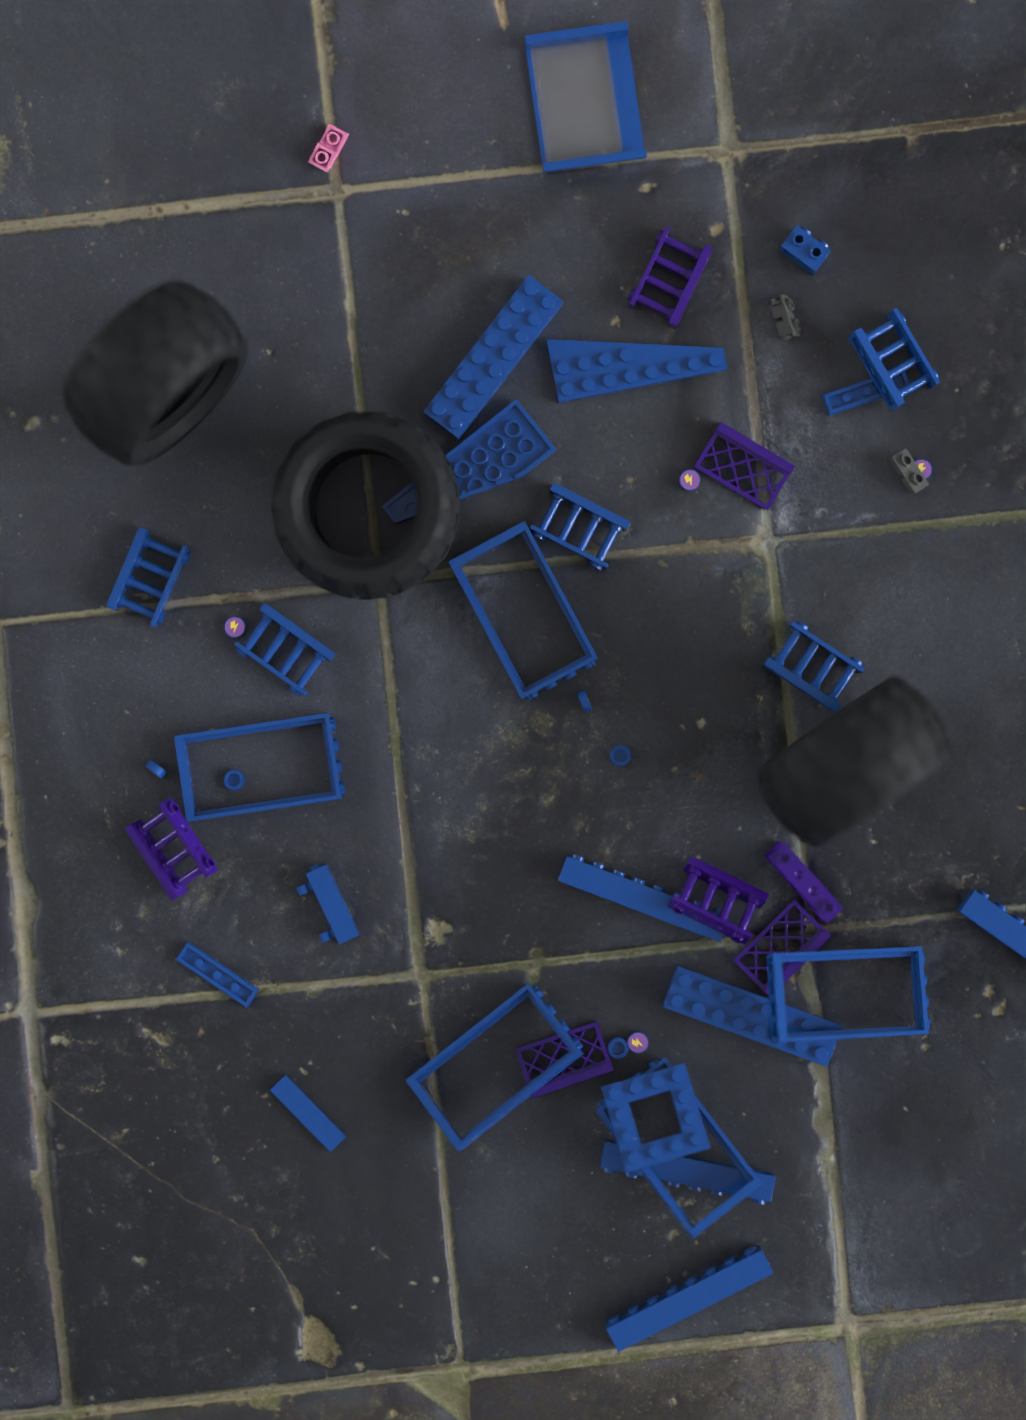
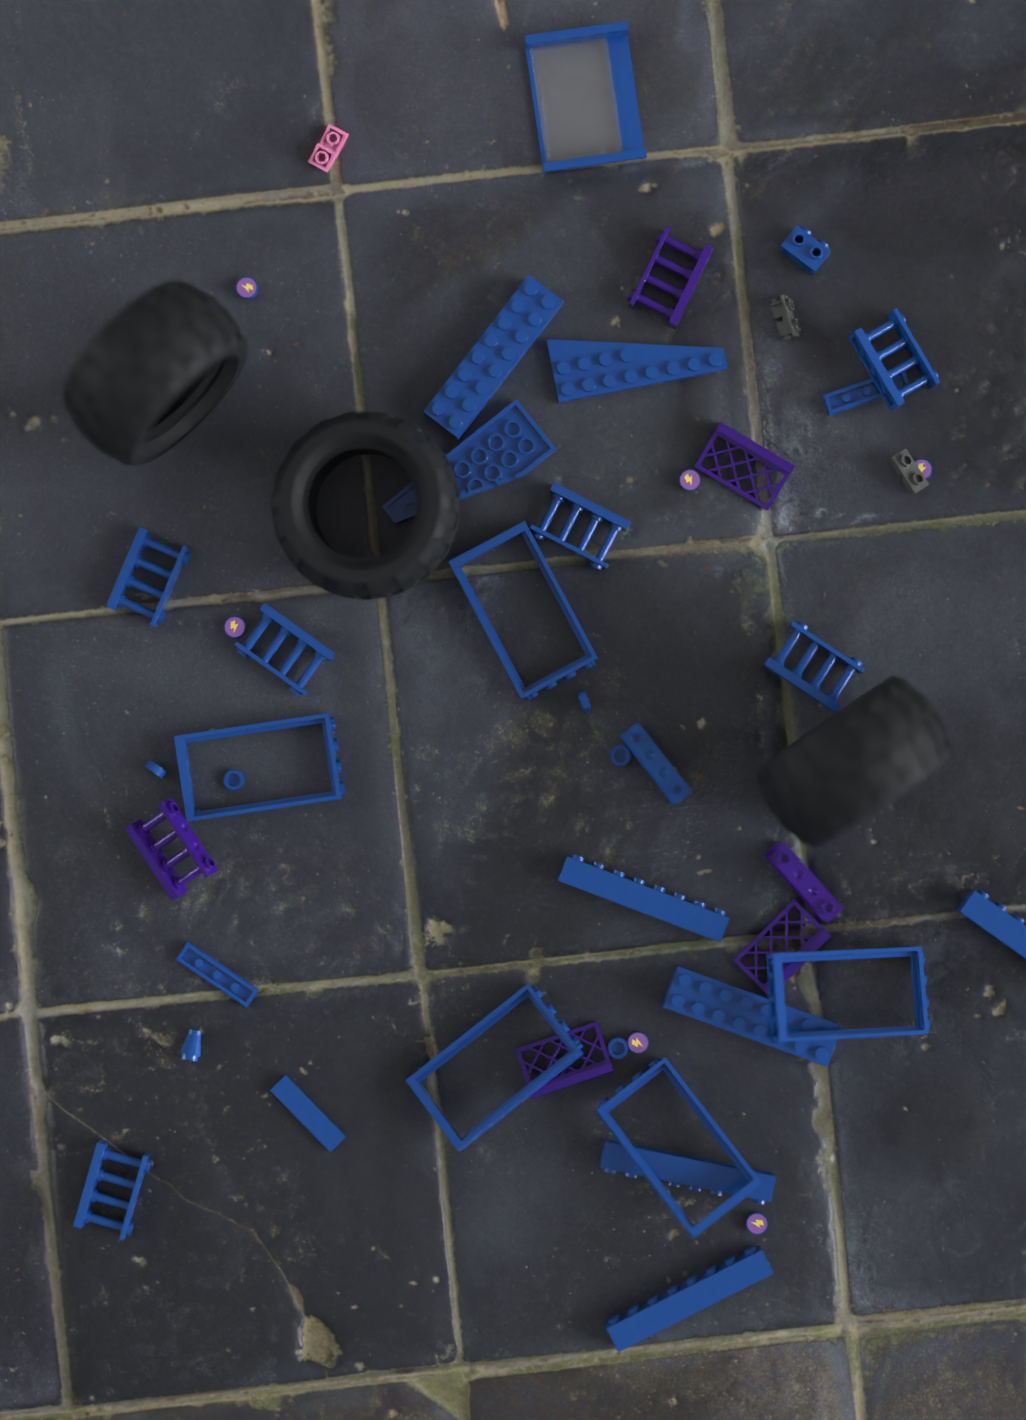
blue brick [296,862,360,945] -> none
blue plate [601,1063,711,1173] -> none
dark purple fence [667,856,769,945] -> none
none -> blue fence [73,1139,152,1241]
none -> blue cone [180,1029,202,1062]
none -> medium lavender tile [236,277,258,300]
none -> blue fence [619,722,692,805]
none -> medium lavender tile [746,1212,768,1235]

